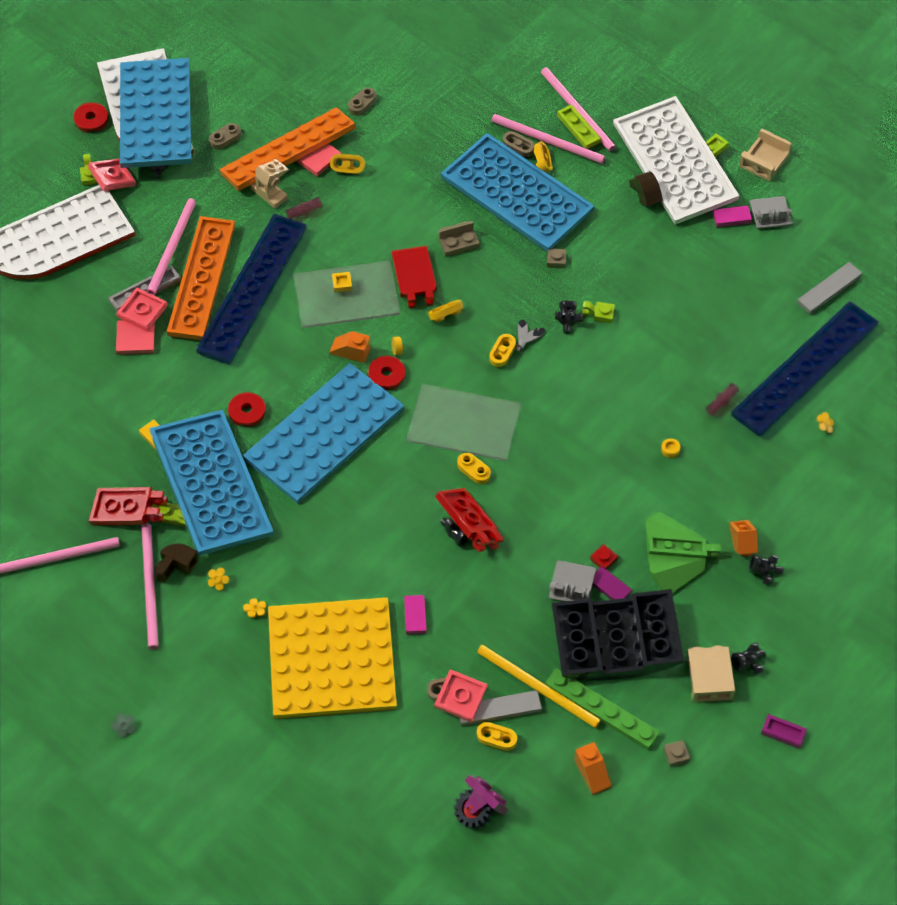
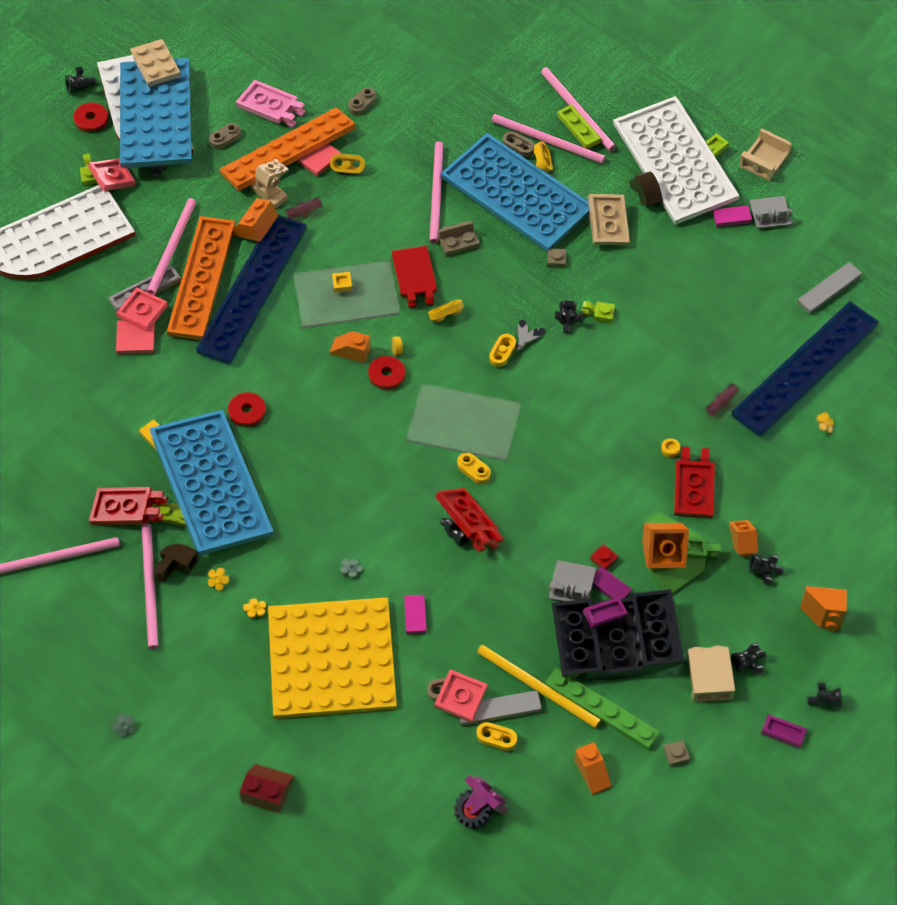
dark azure plate [243,363,404,504] -> none
none -> black piece [65,67,95,93]
none -> tan plate [130,39,181,87]
none -> orange slope [233,198,279,241]
none -> bright pink tile [236,80,306,128]
none -> dark red slope [239,764,295,814]
none -> sand green plant [340,559,363,578]
none -> bright pink piece [429,142,444,244]
none -> magenta tile [583,597,628,628]
none -> tan plate [588,194,630,245]
none -> orange slope [642,523,689,568]
none -> red tile [674,447,715,518]
none -> orange slope [800,586,847,631]
none -> black piece [807,682,842,709]

